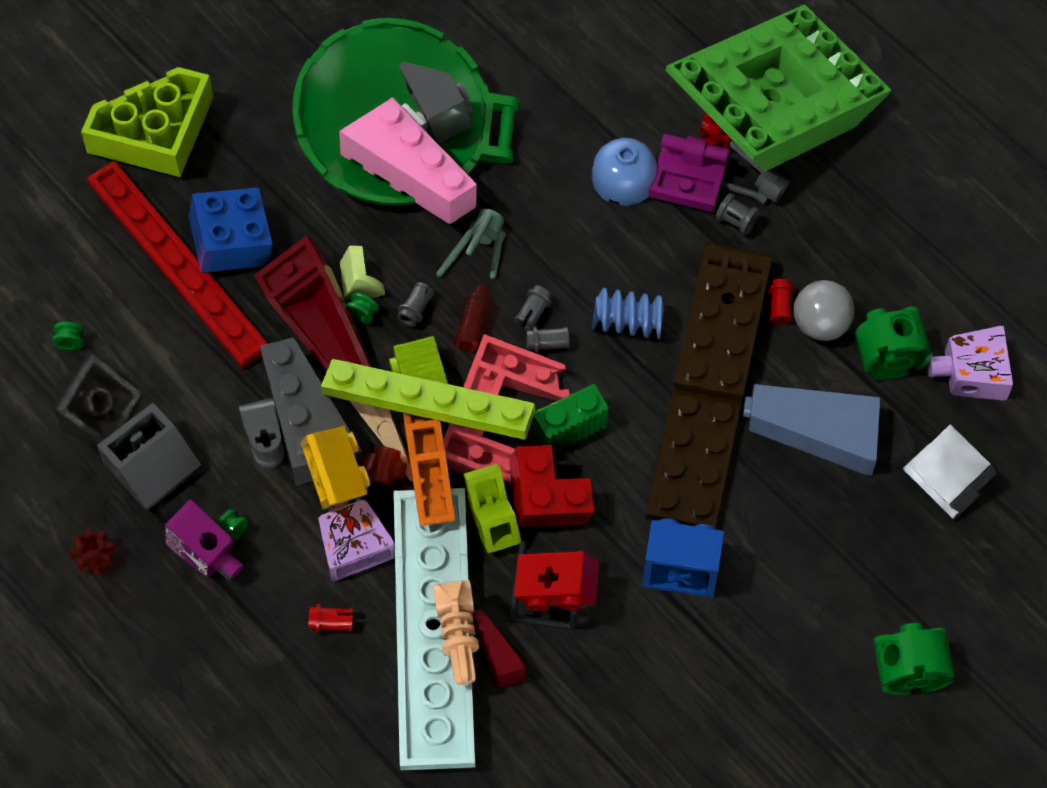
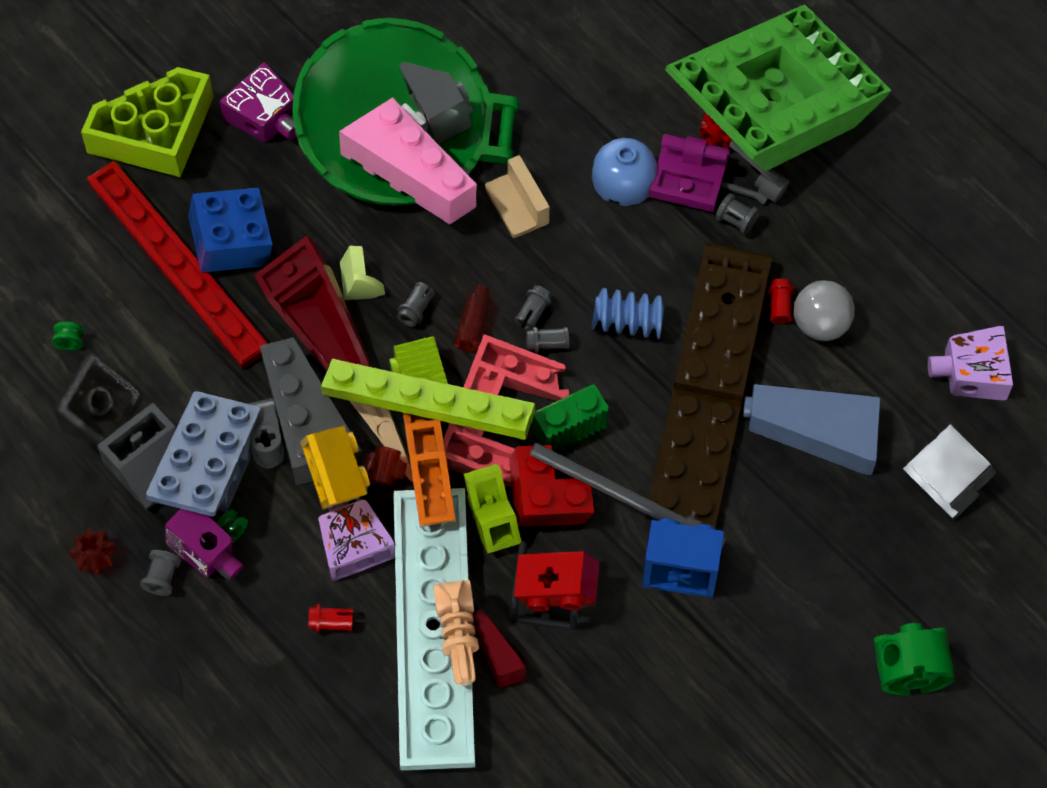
green bush [346,292,379,325] -> none
sand green plant [436,209,506,279] -> none
green brick [855,307,933,380] -> none
none -> dark grey bush [140,550,181,596]
none -> sand blue bracket [146,391,260,517]
none -> magenta torso [220,62,296,142]
none -> tan panel [485,155,550,238]
none -> dark grey bar [529,443,726,547]

